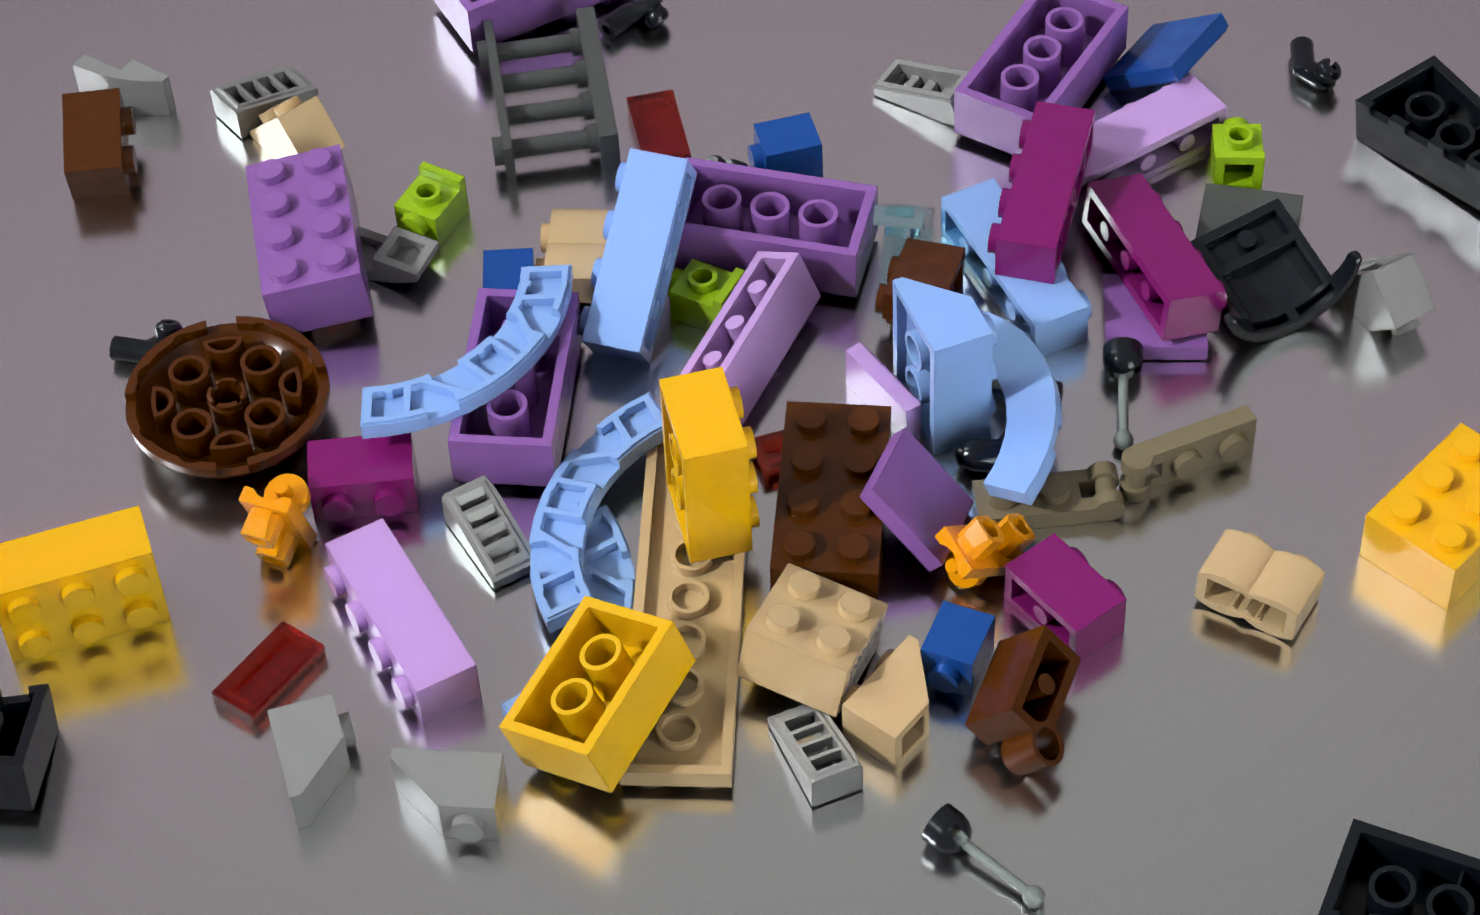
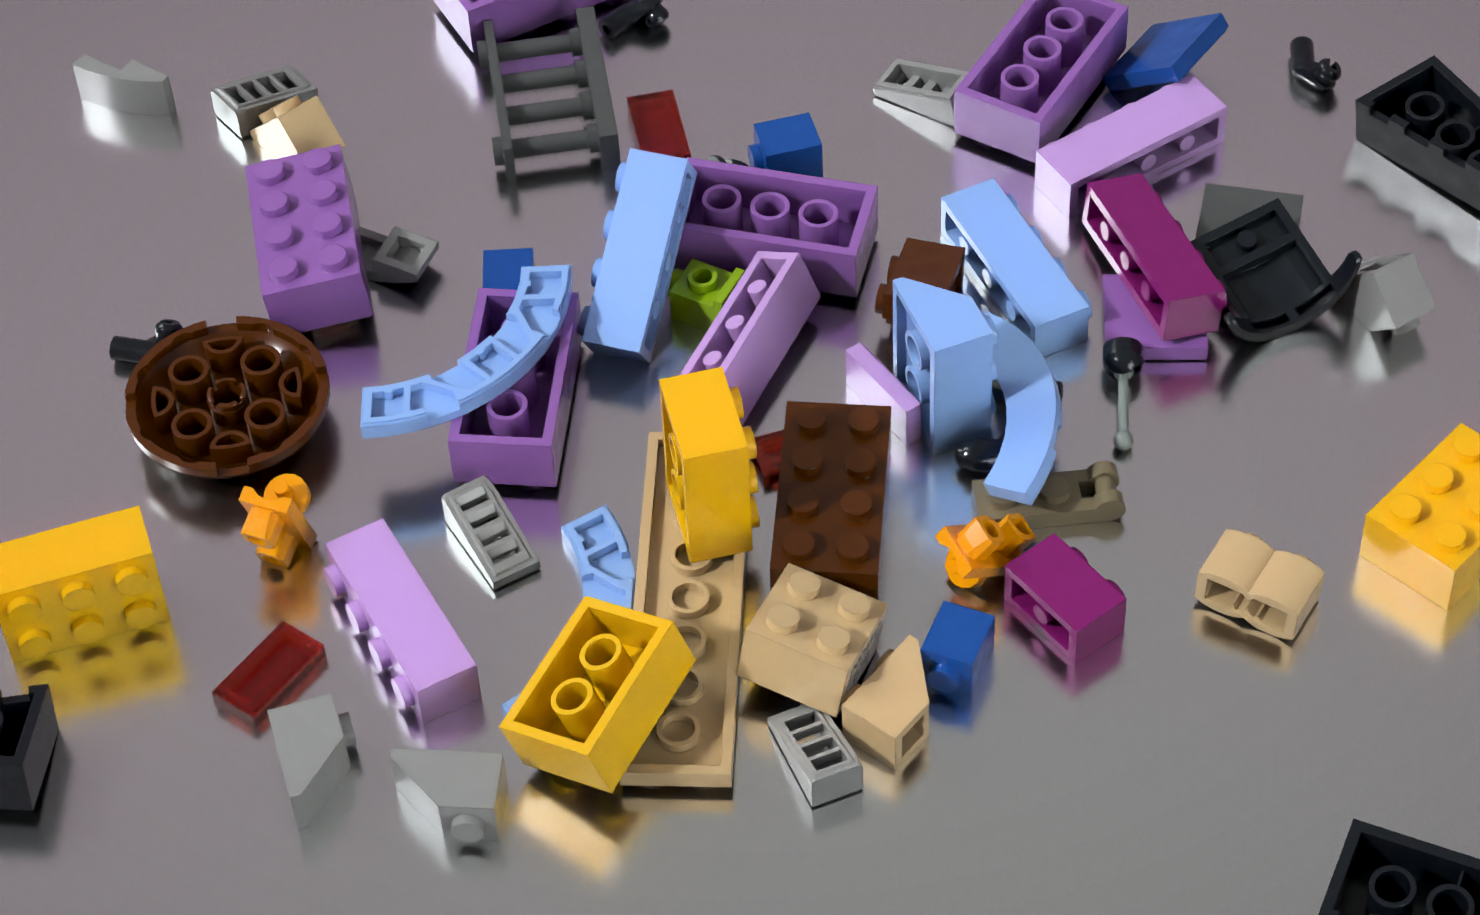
reddish brown hinge [62,88,137,199] -> none
magenta brick [307,432,419,522] -> none
lime brick [394,161,469,248] -> none
light blue tile [529,391,663,634] -> none
tan brick [536,209,611,303] -> none
medium lavender tile [859,427,974,572] -> none
clear light blue plate [873,203,935,238] -> none
hinge [922,803,1045,908] -> none
reddish brown hinge [965,625,1081,776] -> none
magenta brick [987,101,1095,284] -> none
dark tan plate [1119,405,1257,503] -> none
lime brick [1210,117,1265,190] -> none

